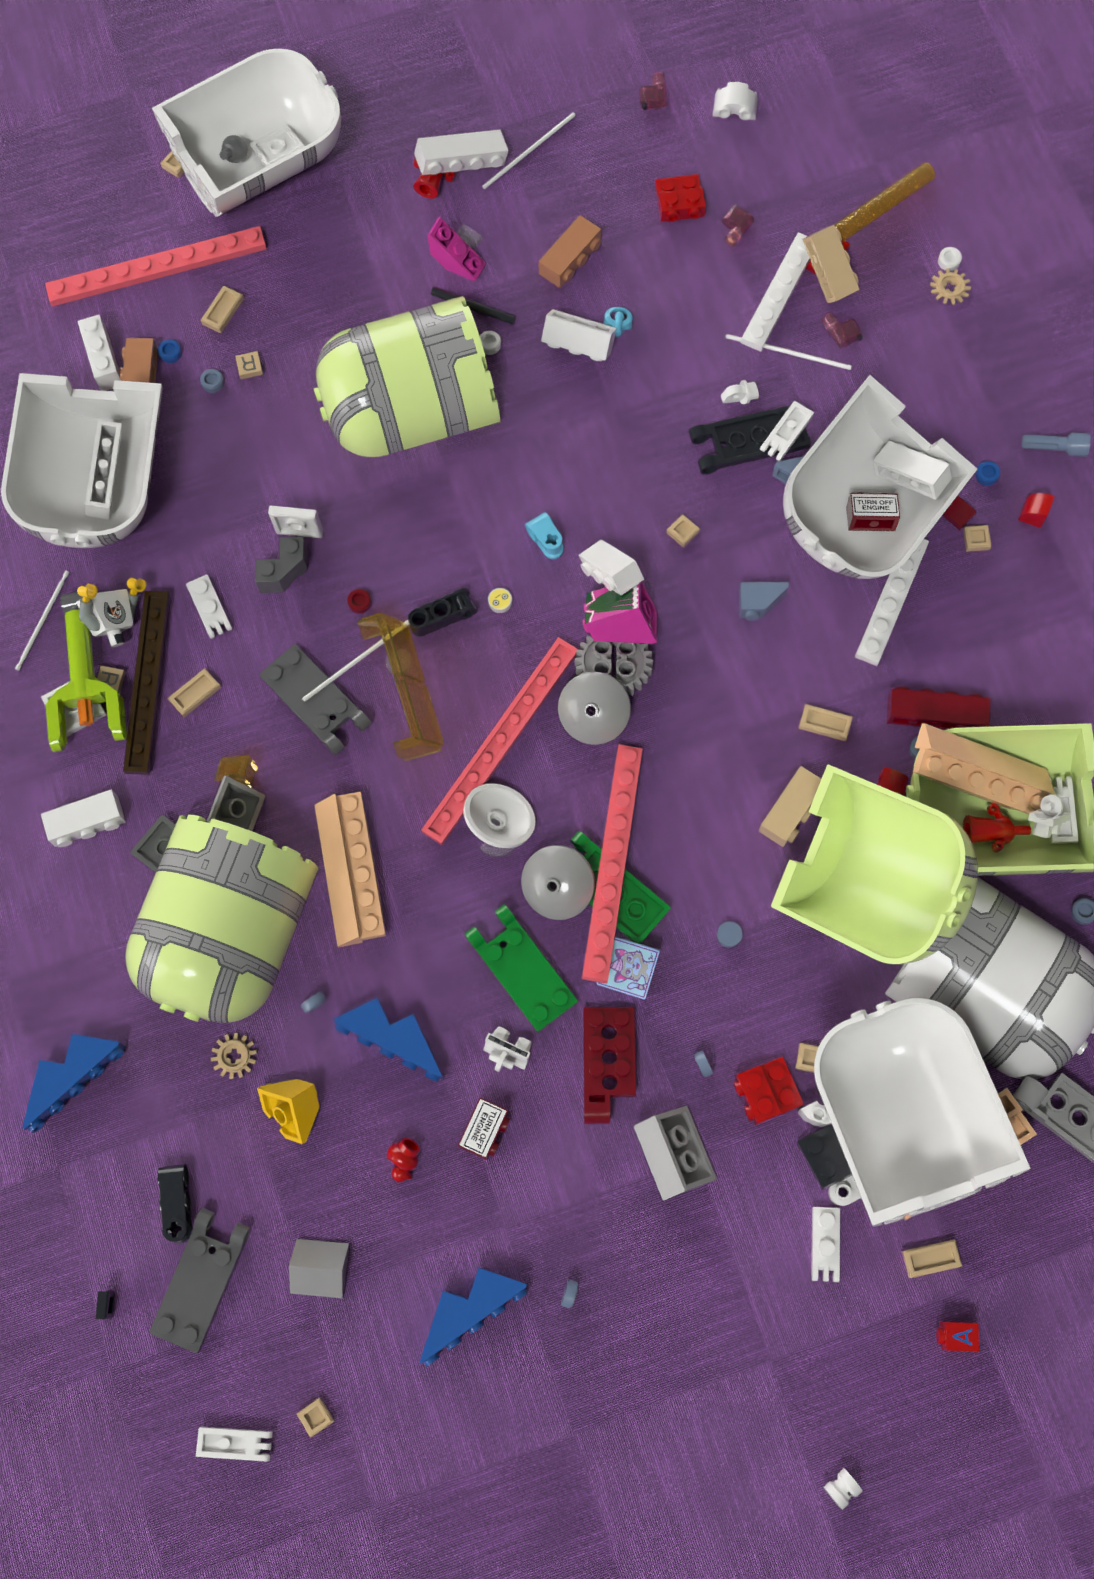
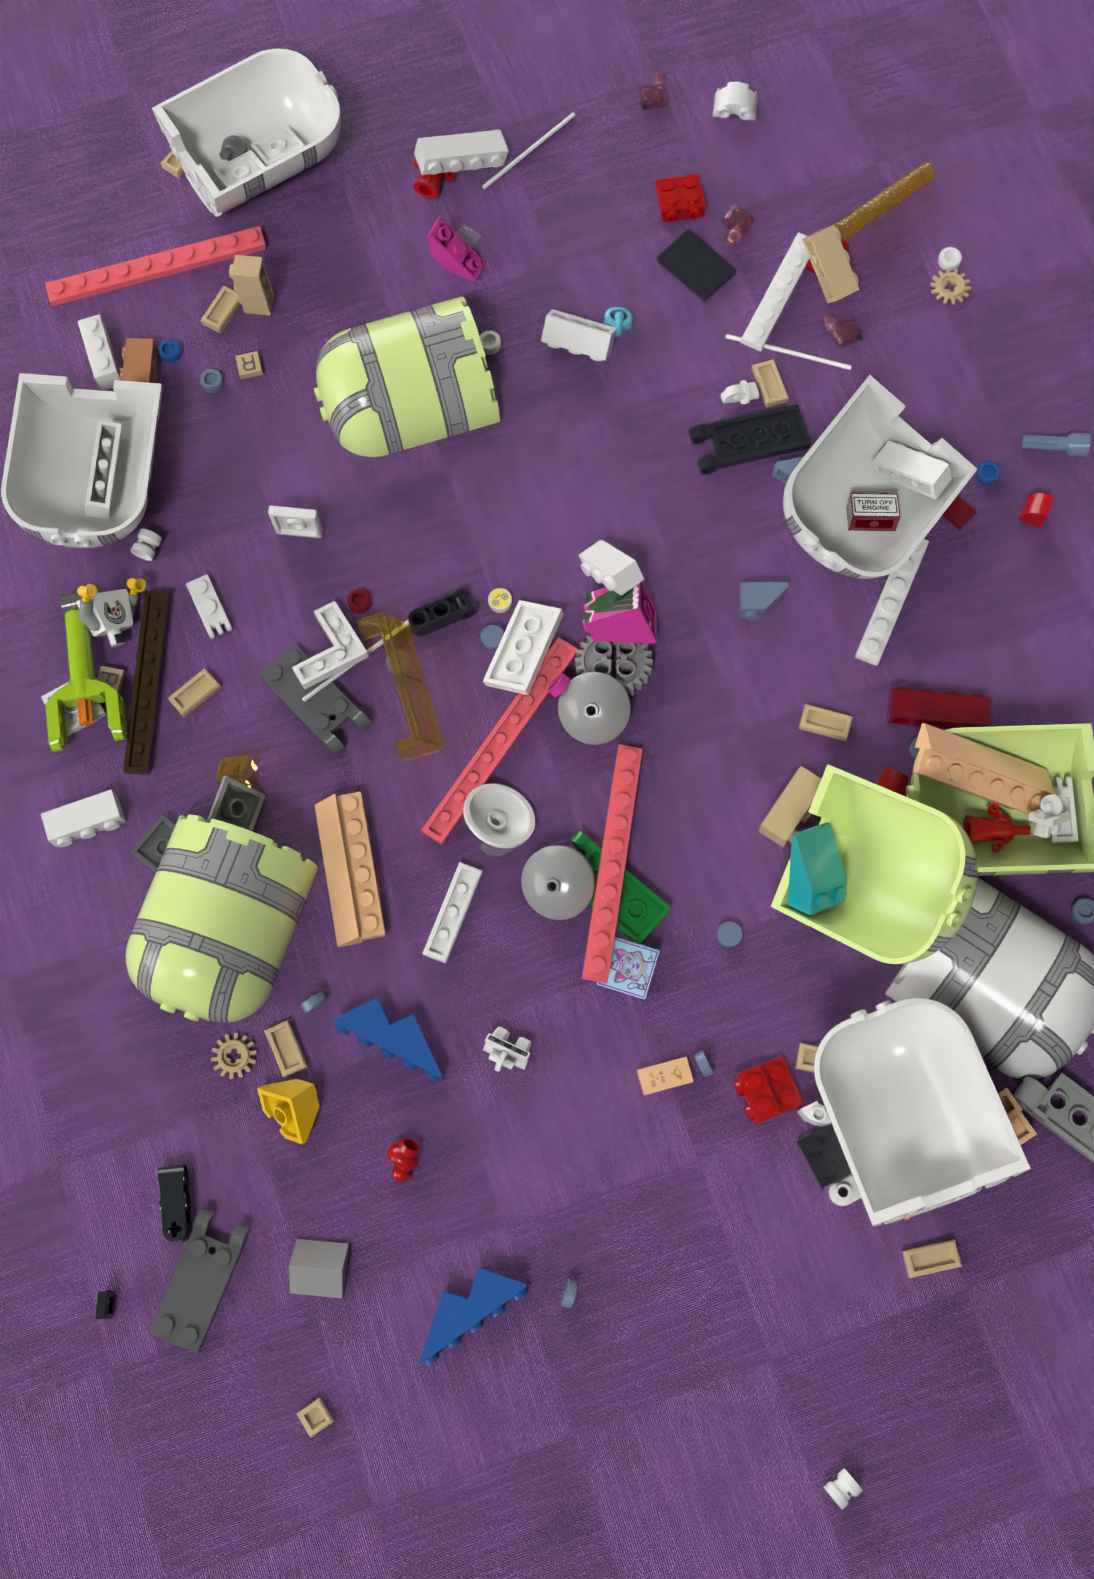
white piece [15,570,70,671] -> none
blue slope [22,1034,126,1133] -> none
white hinge [196,1427,273,1461] -> none
dark grey brick [255,537,308,593] -> none
black bar [431,287,516,325] -> none
brick [458,1098,511,1160] -> none
green hinge [464,904,578,1033] -> none
medium azure piece [525,512,564,559] -> none
nougat brick [538,215,602,288] -> none
dark red hinge [583,1007,636,1124] -> none
light grey slope [634,1106,717,1201] -> none
tan tile [666,514,700,548] -> none
white hinge [760,401,814,461] -> none
white hinge [811,1207,840,1282] -> none
red brick [936,1321,979,1352] -> none
tan tile [963,525,992,552] -> none
none -> white wheel [131,529,162,561]
none -> white plate [213,150,265,189]
none -> tan brick [229,255,275,316]
none -> tan tile [264,1020,308,1078]
none -> white plate [292,601,369,690]
none -> white tile [423,862,483,964]
none -> sand blue tile [481,625,504,650]
none -> white plate [483,600,564,695]
none -> dark pink tile [548,673,571,698]
none -> light nougat tile [637,1057,694,1096]
none -> black tile [657,229,736,302]
none -> tan tile [751,359,788,408]
none -> teal slope [788,822,847,915]

